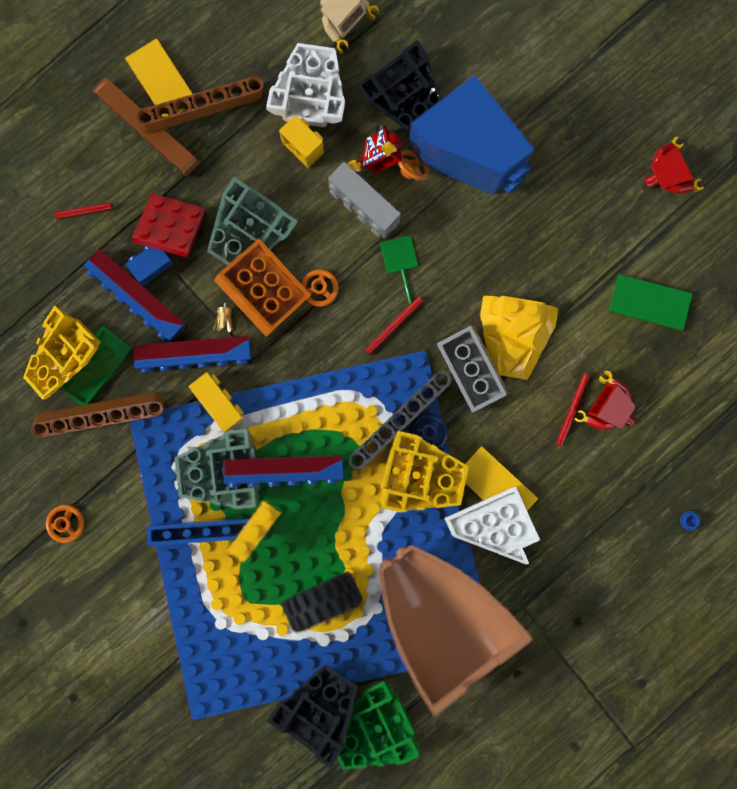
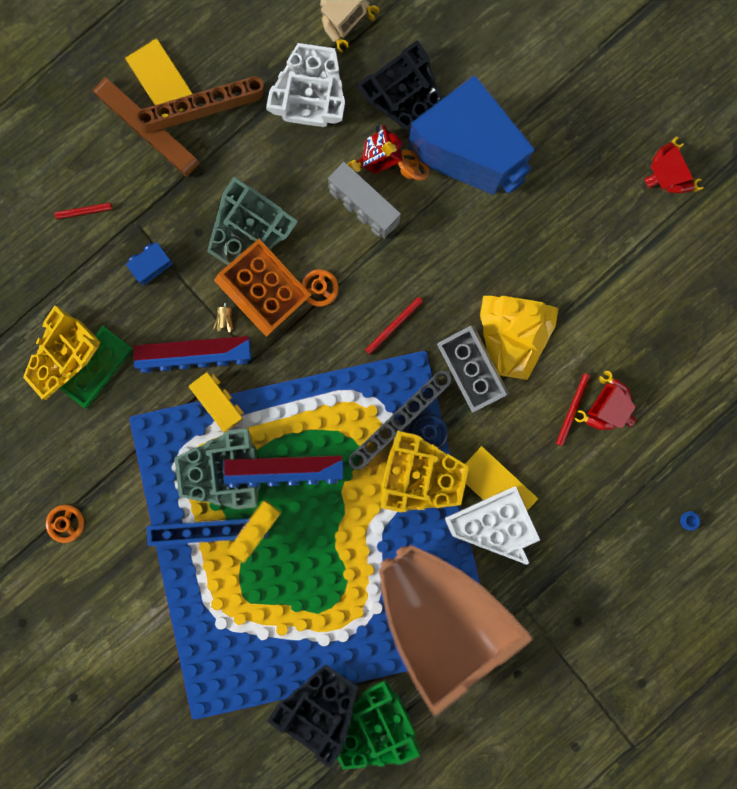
dark orange beam [31,392,165,437] -> none
brick [83,249,188,342] -> none
red plate [132,193,206,258] -> none
yellow brick [279,115,324,168] -> none
black tyre [282,571,362,633] -> none
green piece [380,236,418,304] -> none
green tile [608,274,692,331] -> none

